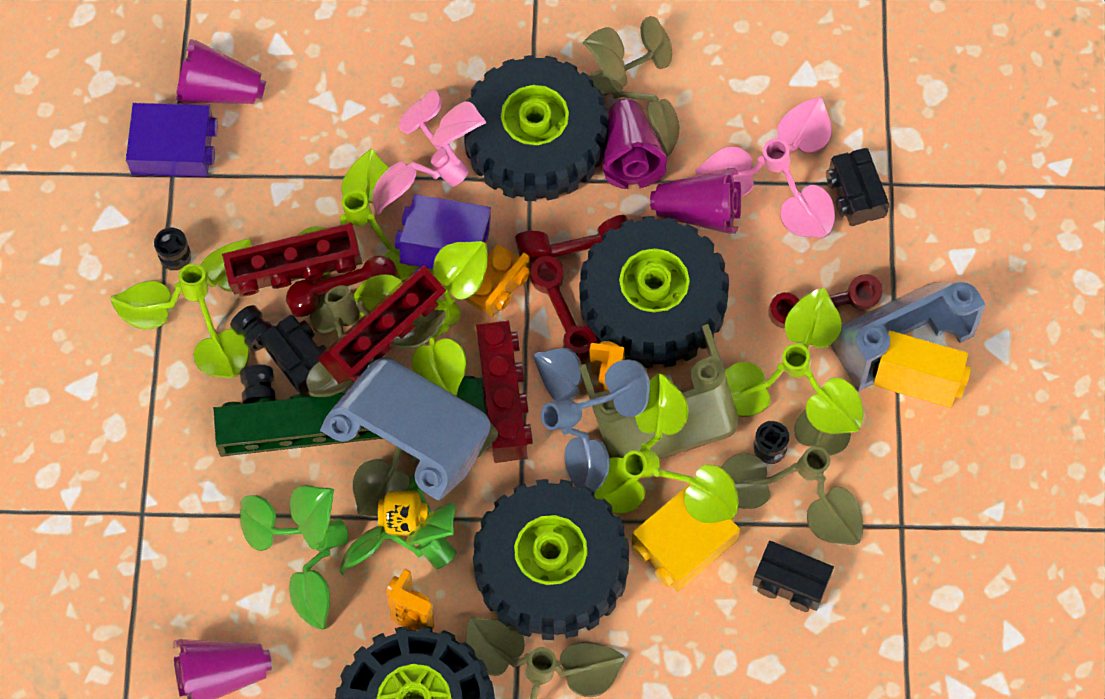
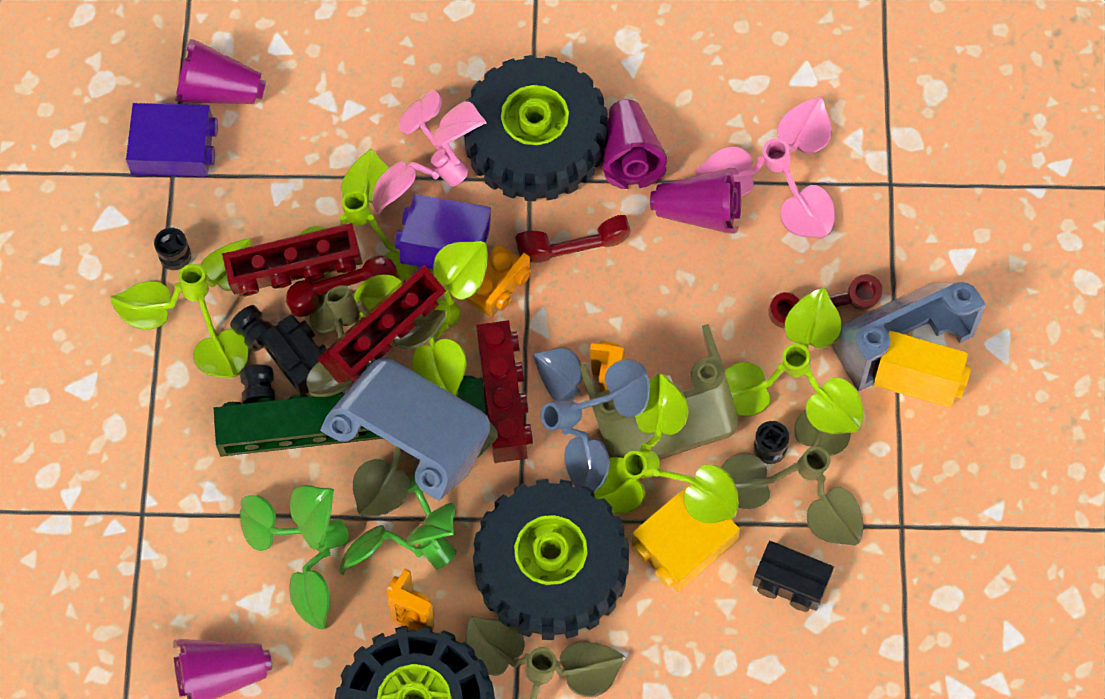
yellow head [378,490,428,536] -> none
dark red piece [531,255,597,361] -> none
black wheel [579,216,729,368] -> none
olive plant [583,16,680,156] -> none
black brick [826,148,890,226] -> none

